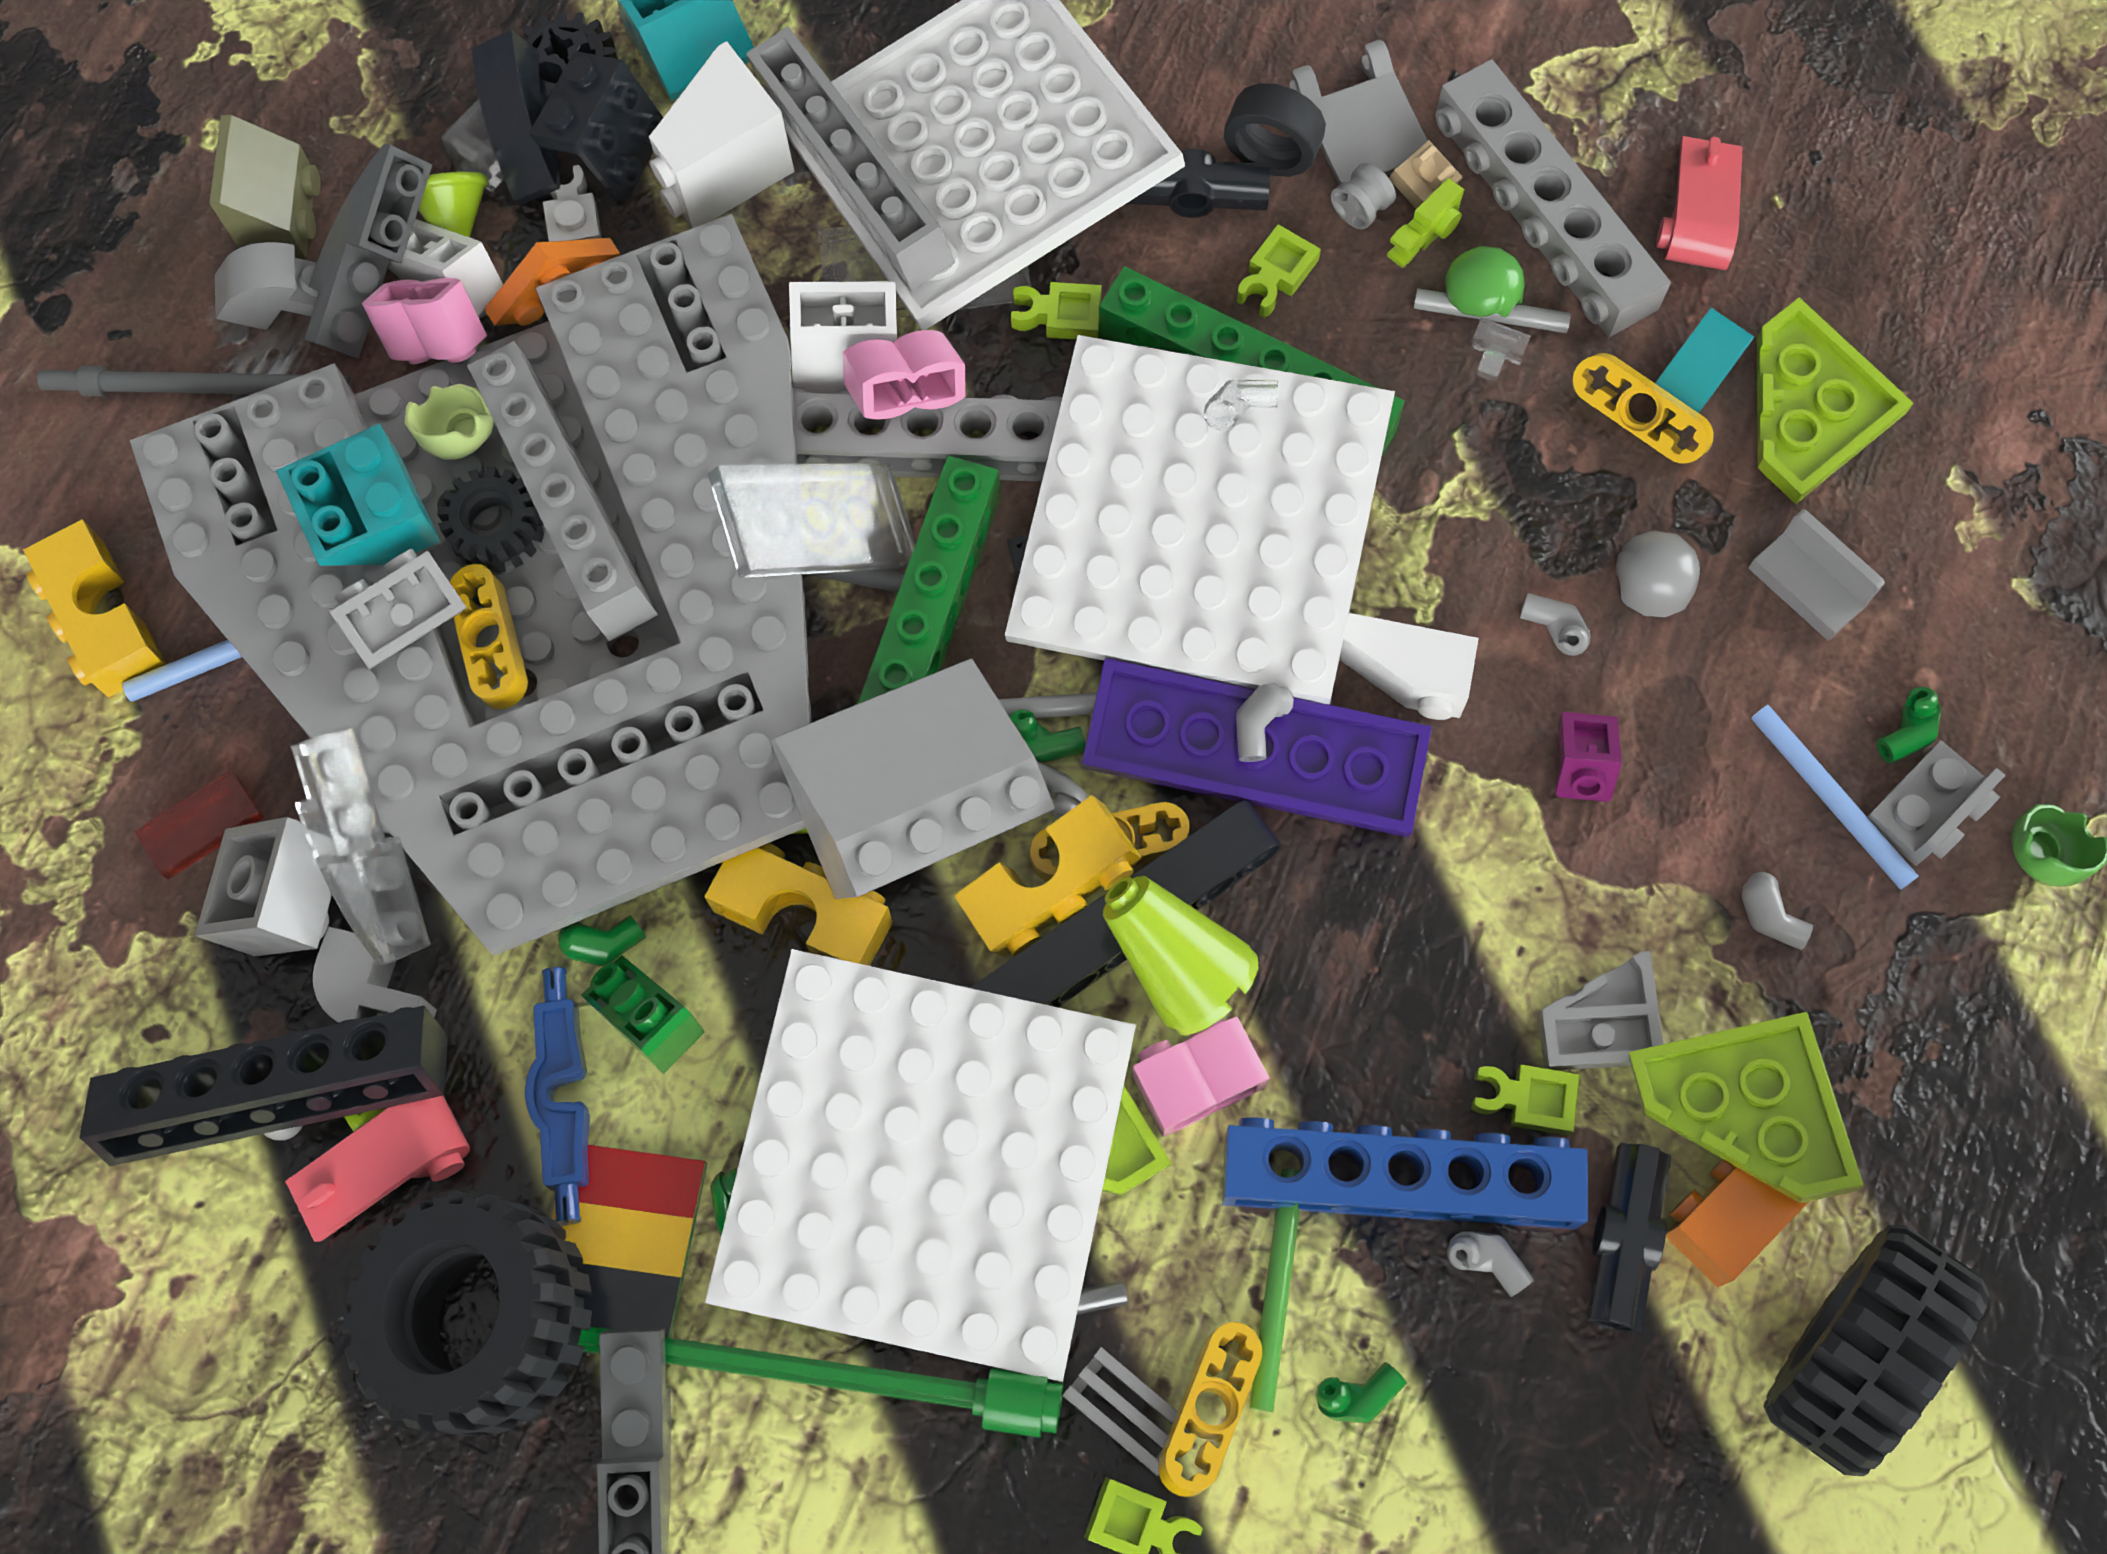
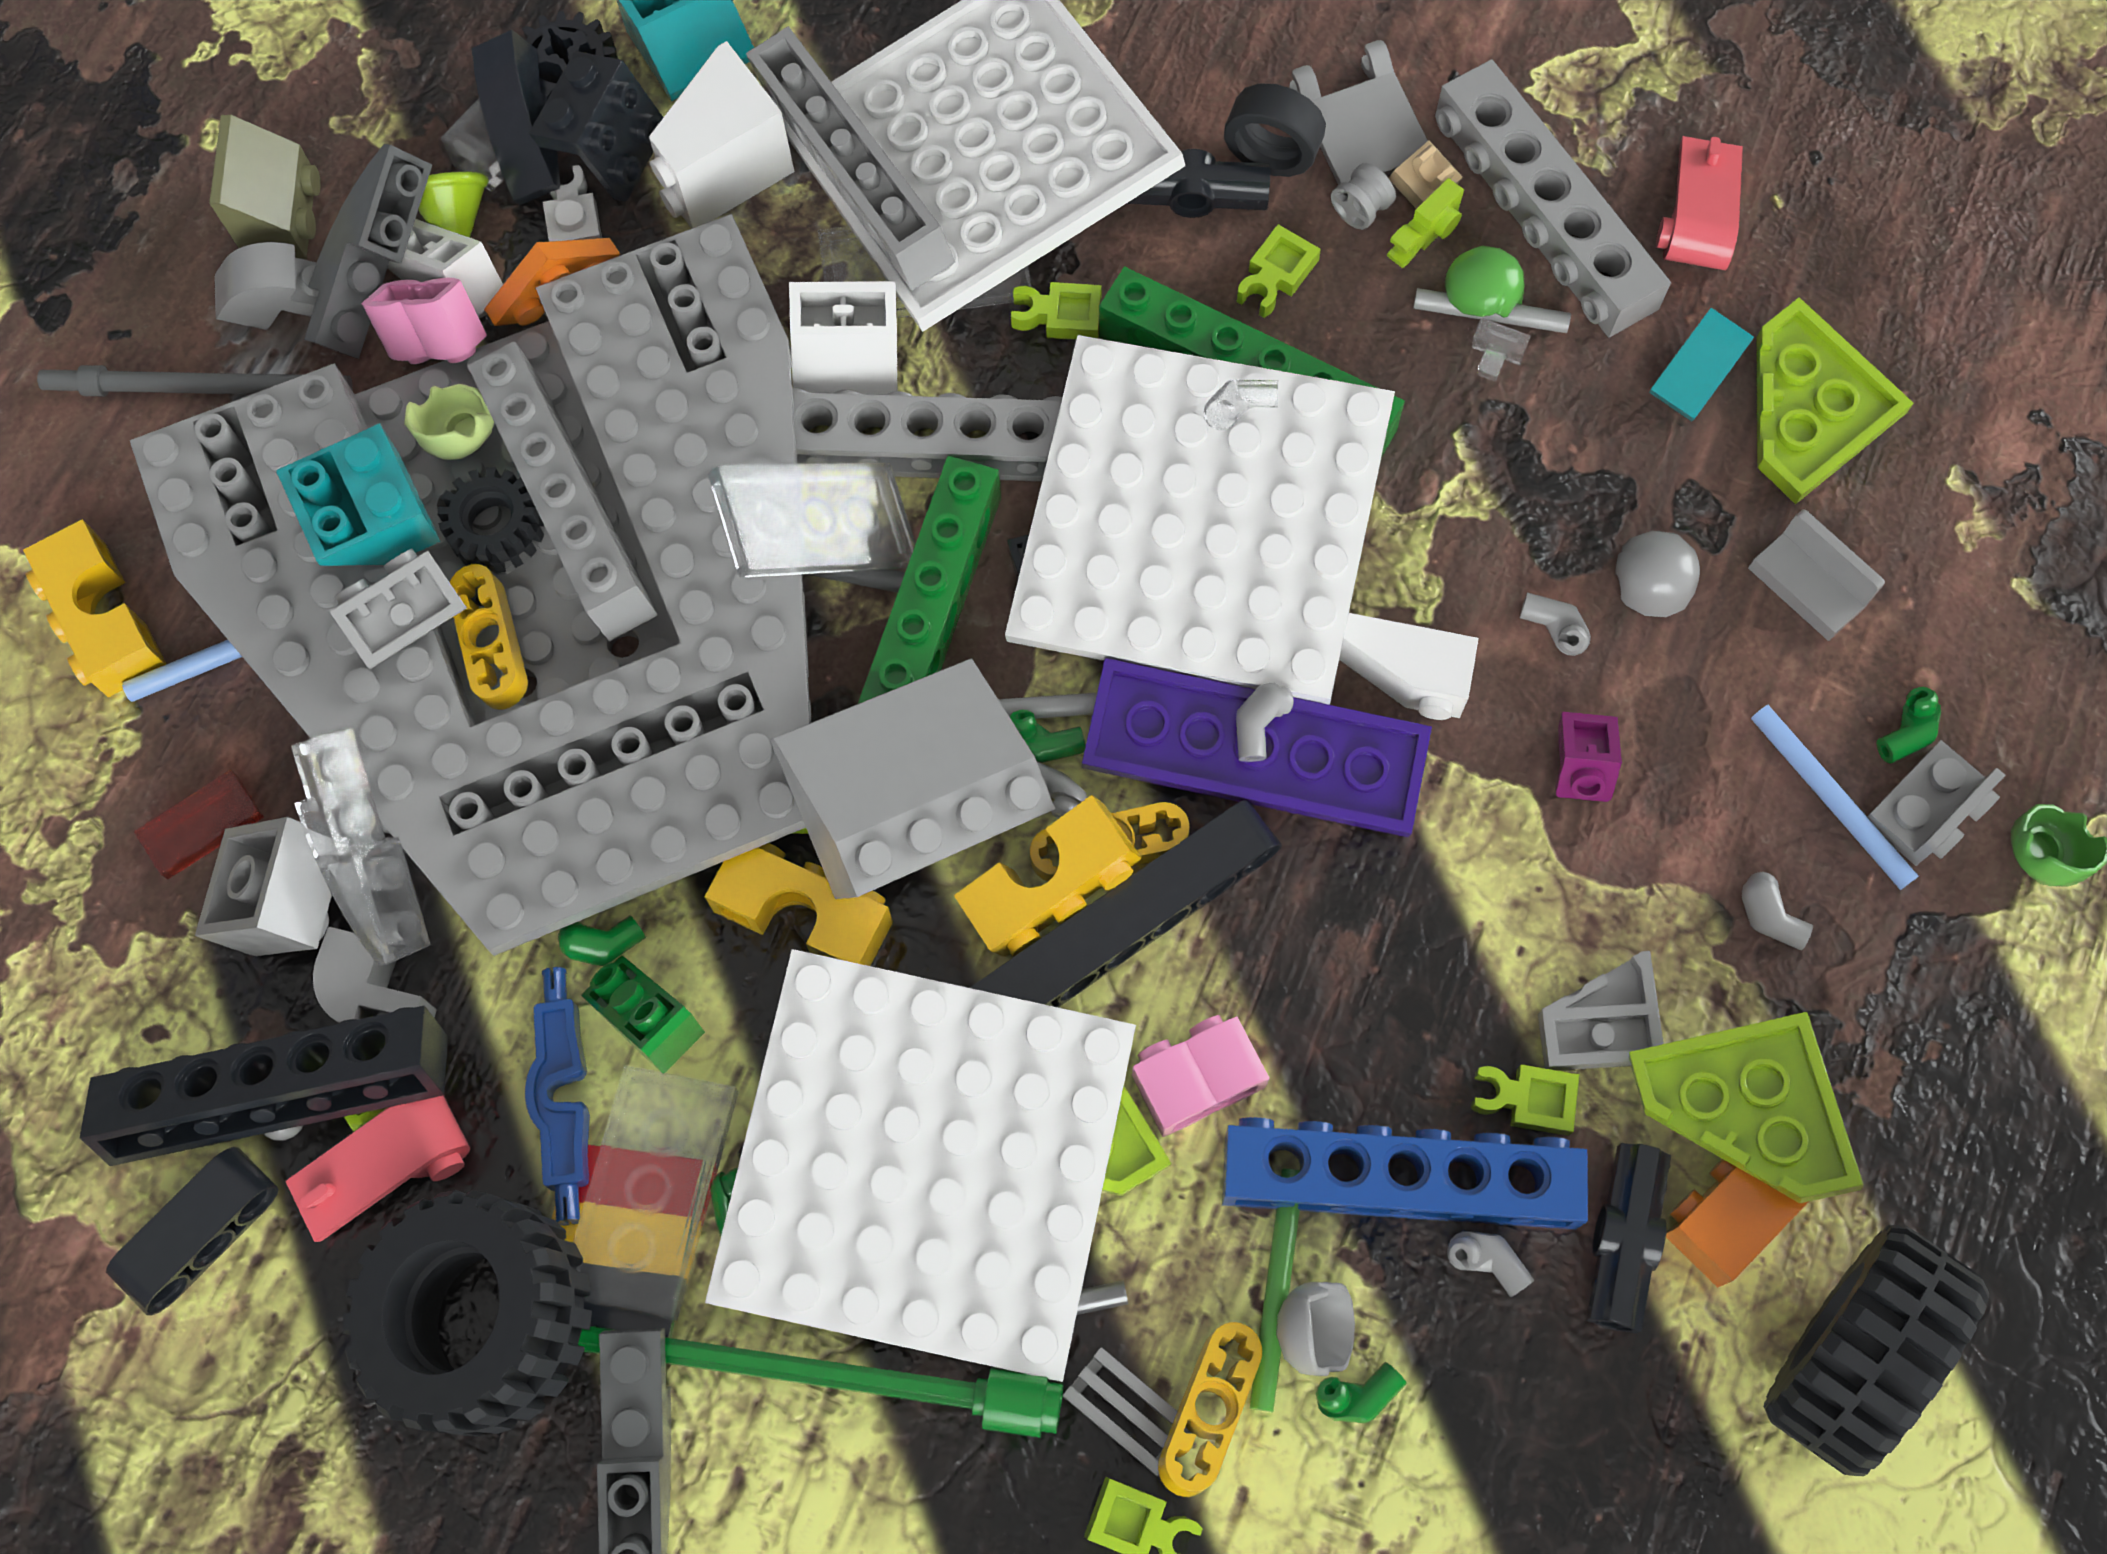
bright pink brick [842,330,965,419] -> none
lime cone [1103,876,1259,1035] -> none
yellow beam [1573,353,1713,464] -> none
none -> black beam [106,1147,279,1316]
none -> clear tile [573,1065,739,1321]
none -> light grey hair [1276,1282,1355,1376]

